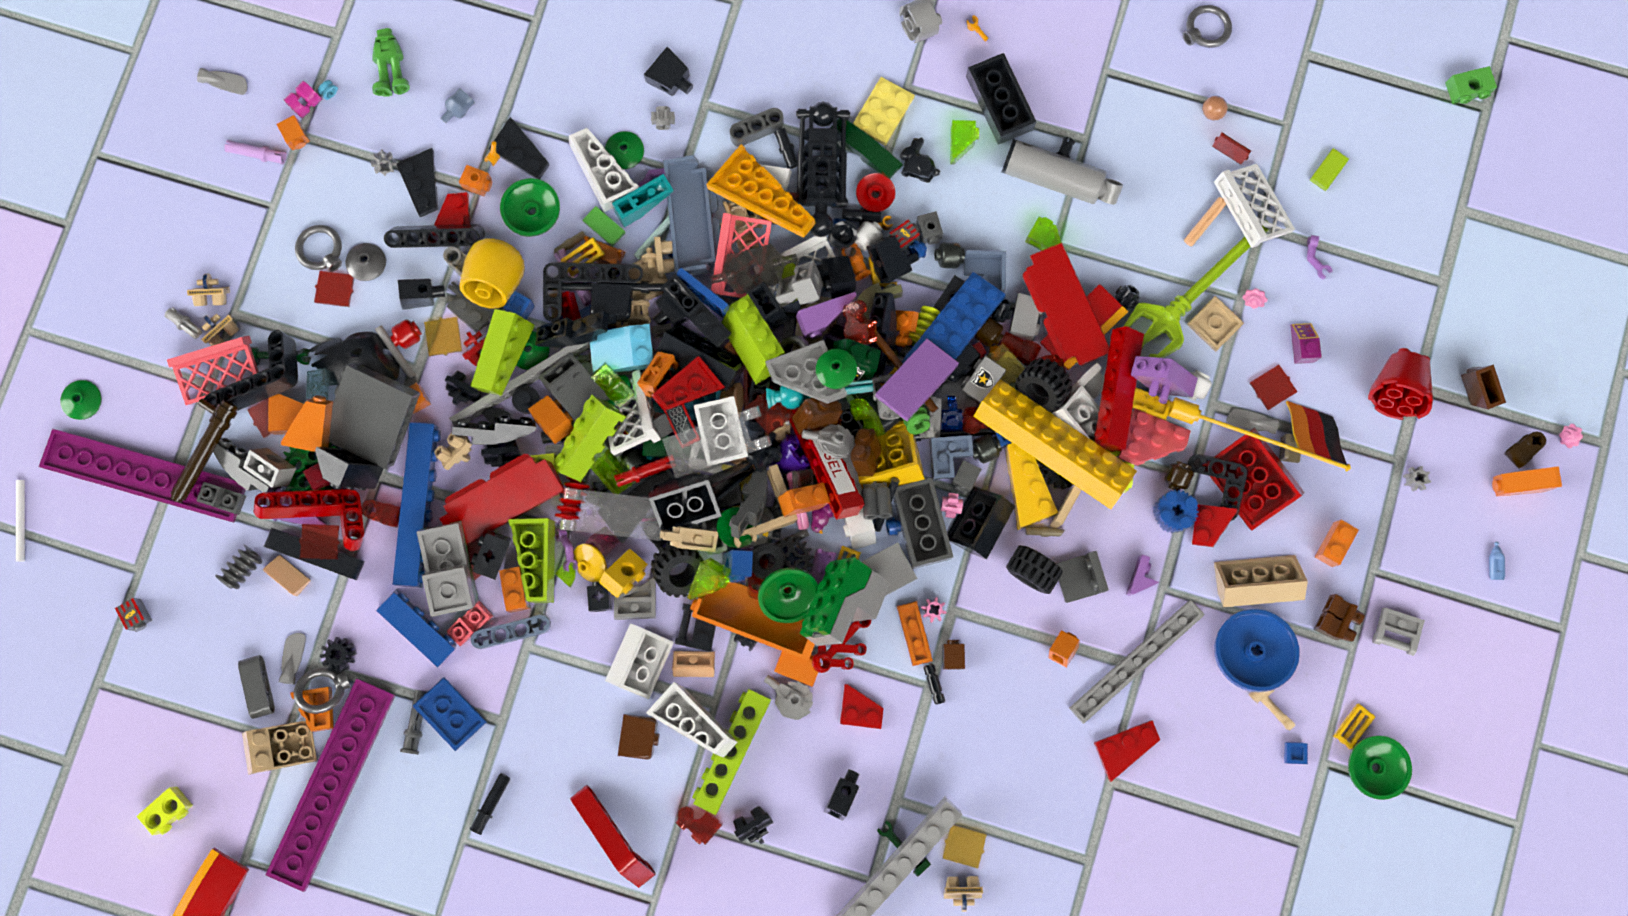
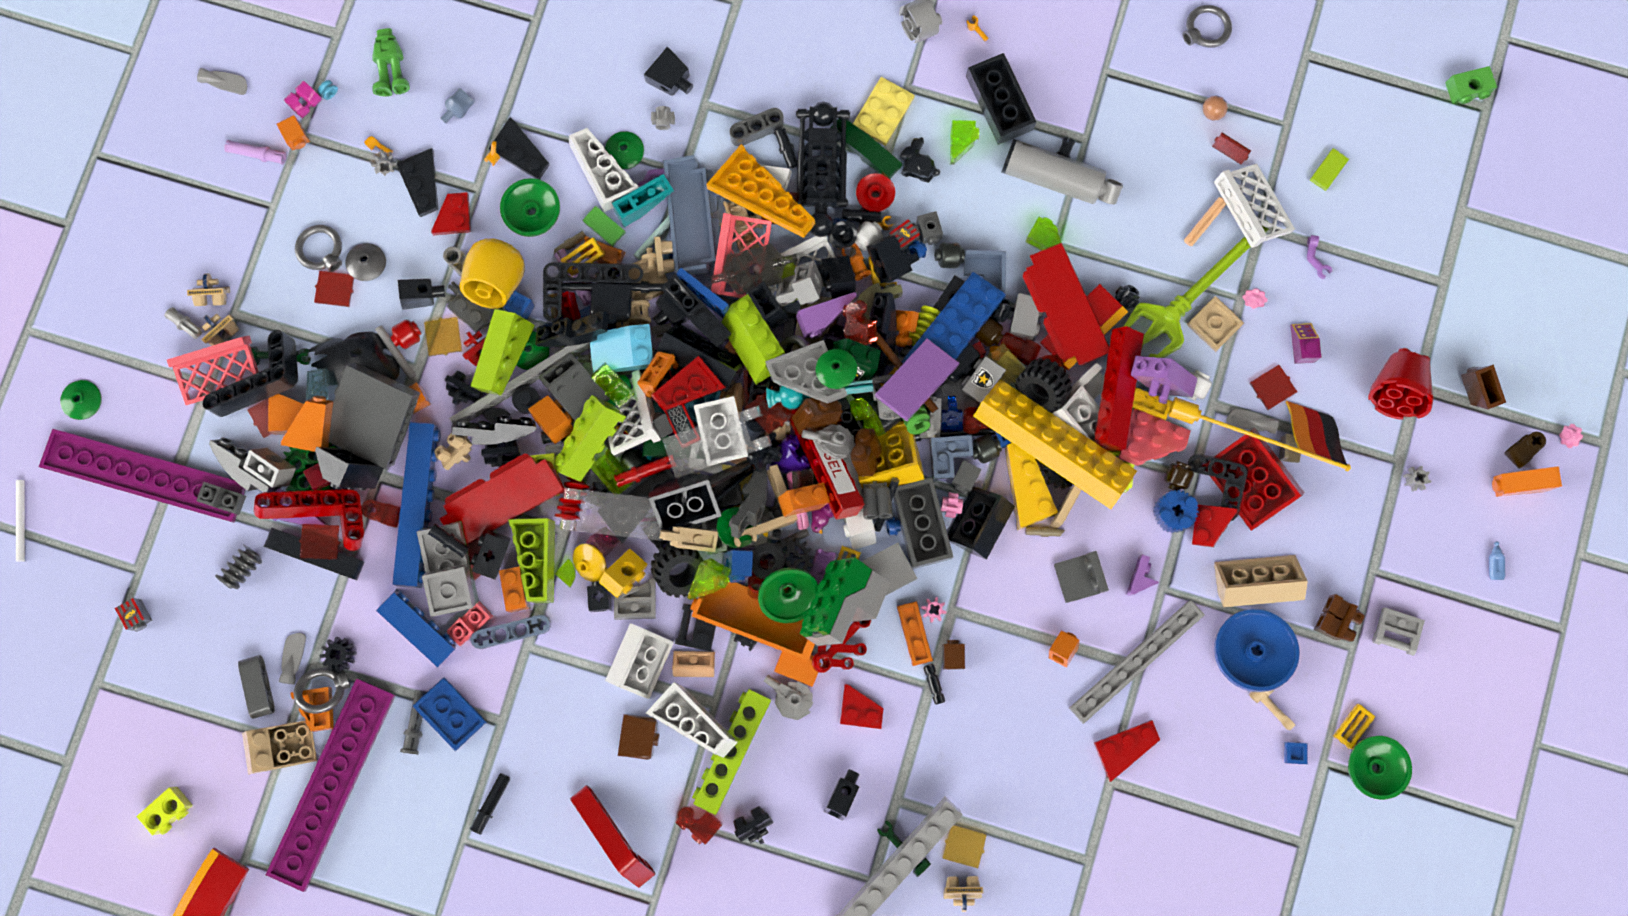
dark brown cylinder [170,399,238,503] -> none
light nougat slope [263,555,311,596] -> none
black beam [384,224,485,248] -> none
orange brick [459,165,493,197] -> none
medium lavender arm [555,527,578,571] -> none
black tyre [1006,545,1063,594] -> none
orange brick [1315,520,1359,567] -> none
none -> light orange hand [364,136,393,153]
none -> black pin [428,523,470,558]

